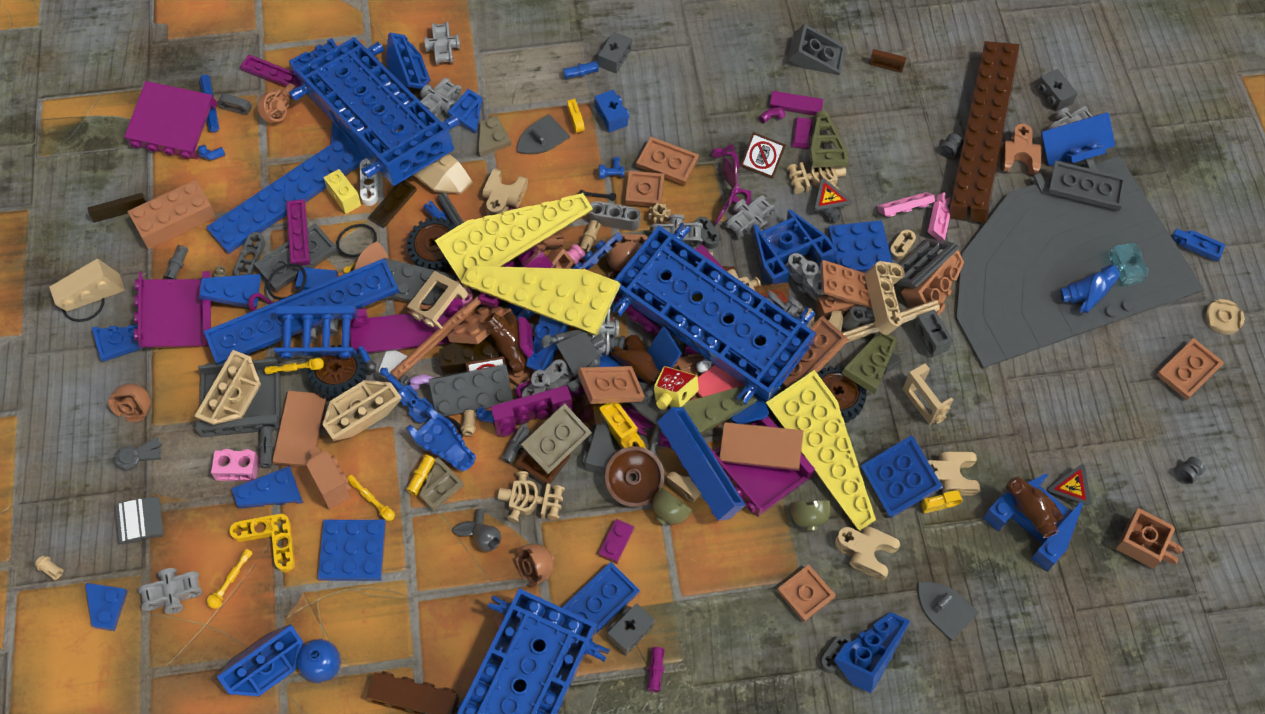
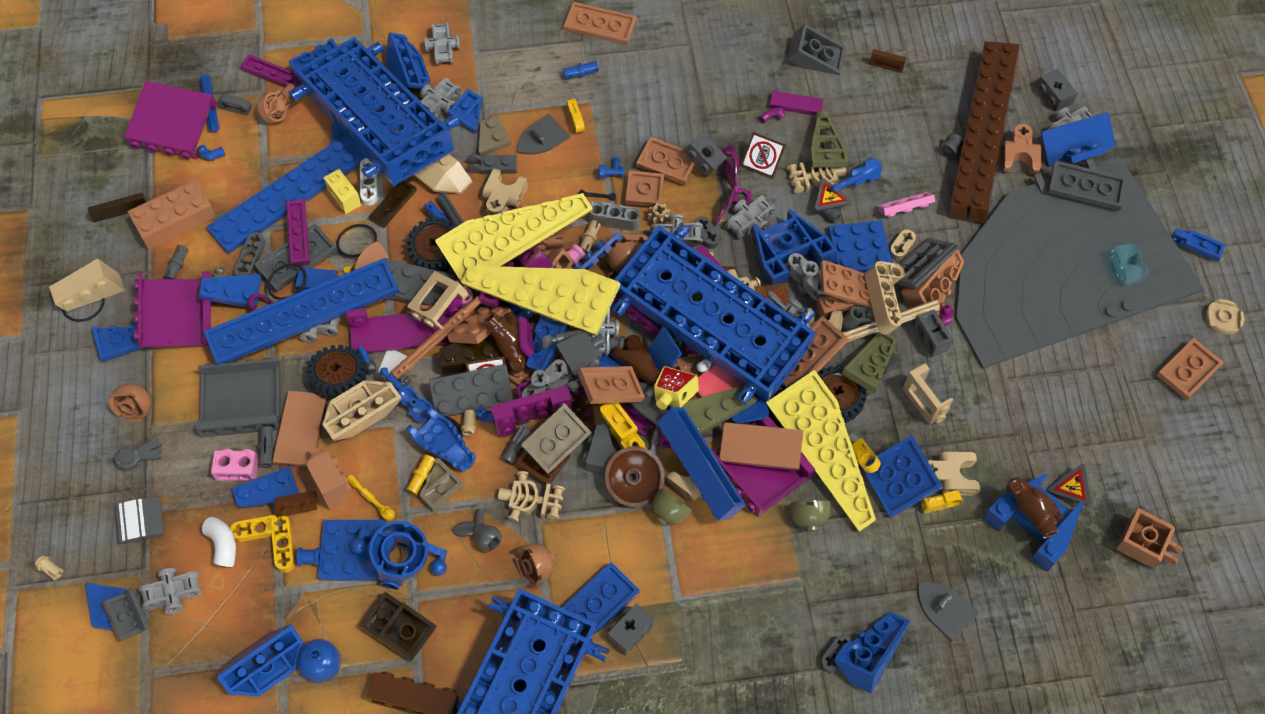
tan wedge [194,350,261,425] -> none
yellow piece [207,549,253,609] -> none
yellow piece [265,358,324,374] -> none
blue fence [274,306,358,359] -> none
lavender arm [409,374,436,390] -> none
blue brick [594,89,630,132] -> none
dark grey brick [597,32,632,74] -> none
magenta plate [599,519,634,564] -> none
magenta pin [647,647,665,693] -> none
nougat plate [777,564,836,622] -> none
magenta tile [792,117,812,149] -> none
tan piece [835,527,900,580] -> none
bright pink plate [928,192,951,241] -> none
blue animal [1060,264,1120,313] -> none
dark grey wheel [1176,457,1206,484] -> none
none -> dark grey bracket [102,589,149,642]
none -> white cylinder [202,517,236,567]
none -> reddish brown plate [274,490,317,517]
none -> blue bush [297,548,321,566]
none -> blue piece [350,521,447,589]
none -> dark brown slope [359,591,437,662]
none -> dark grey hinge [466,154,517,174]
none -> nougat tile [563,2,637,45]
none -> dark grey brick [683,132,727,176]
none -> blue piece [831,158,882,192]
none -> yellow piece [852,438,881,473]
none -> magenta arm [940,305,953,326]

